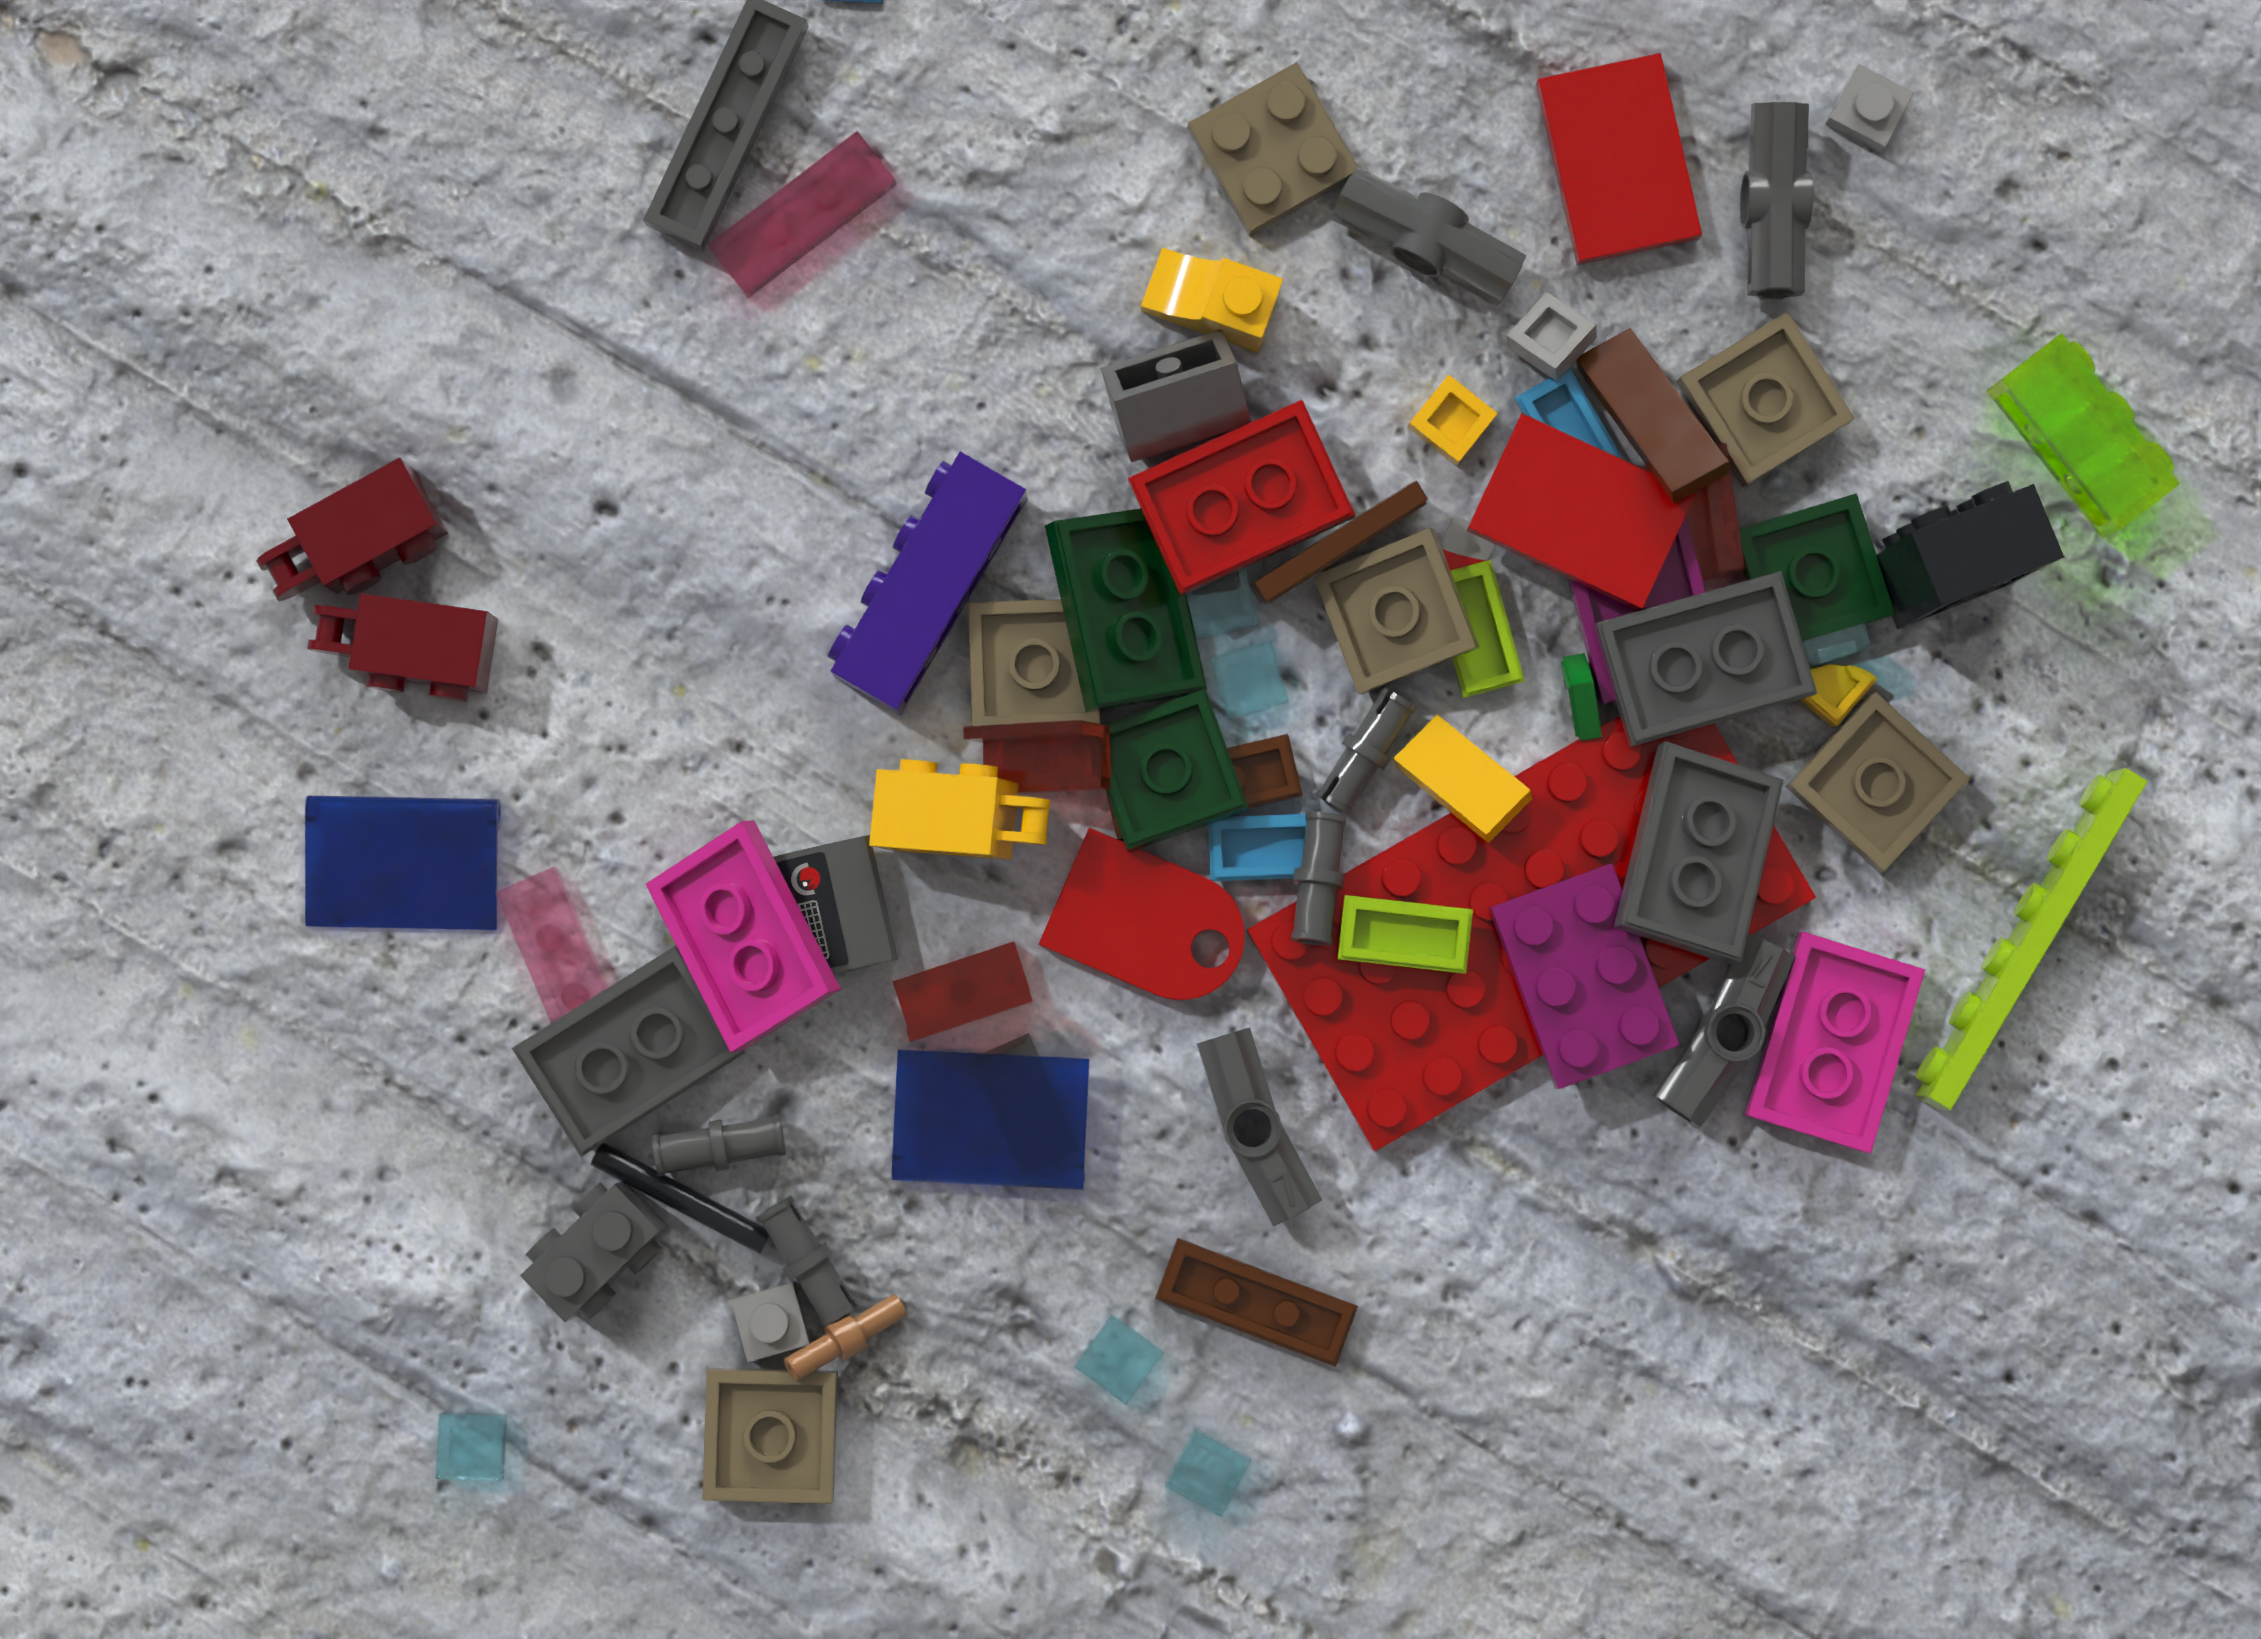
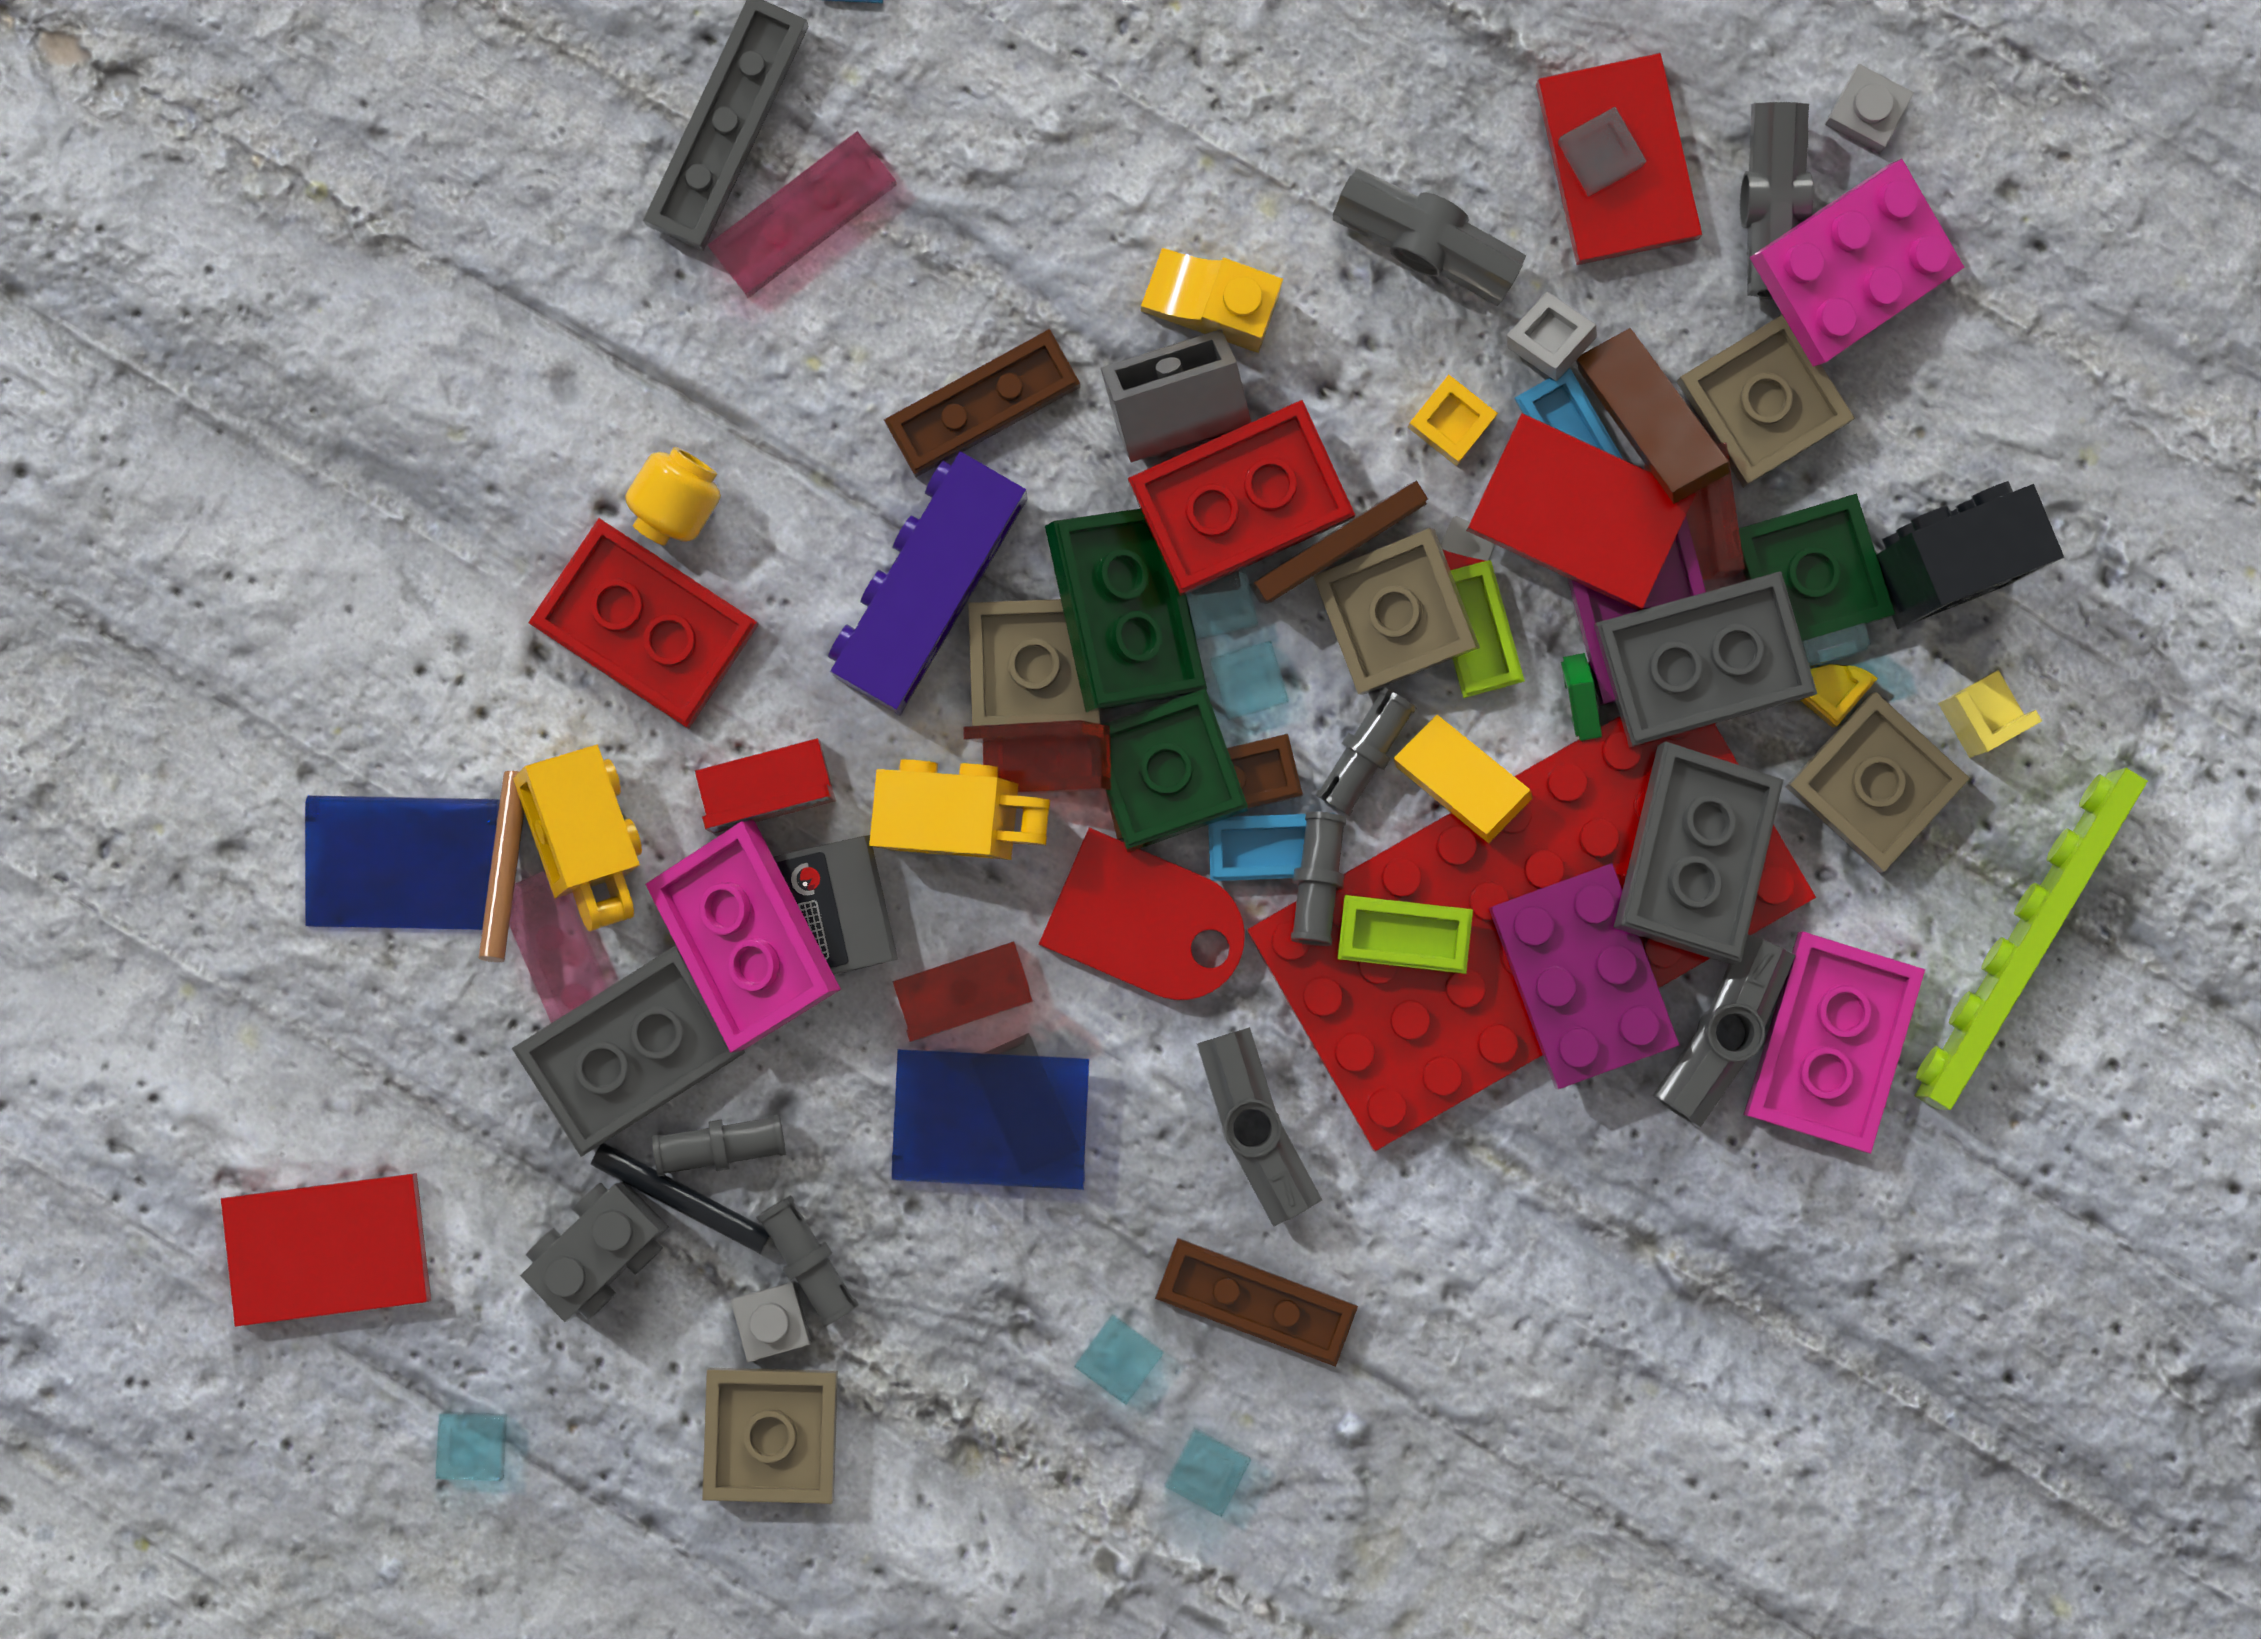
dark red brick [256,457,448,601] -> none
dark red brick [307,593,498,702] -> none
medium nougat bar [784,1294,907,1382] -> none
dark tan plate [1187,62,1358,237] -> none
clear neon green brick [1986,333,2181,539] -> none
none -> red tile [221,1173,431,1327]
none -> medium nougat bar [478,771,524,962]
none -> yellow brick [513,744,642,931]
none -> red tile [528,518,759,729]
none -> yellow head [625,447,721,546]
none -> red panel [695,738,836,834]
none -> reddish brown tile [884,329,1080,478]
none -> clear light blue tile [1557,107,1646,197]
none -> dark pink plate [1749,159,1965,367]
none -> light yellow panel [1938,670,2042,758]

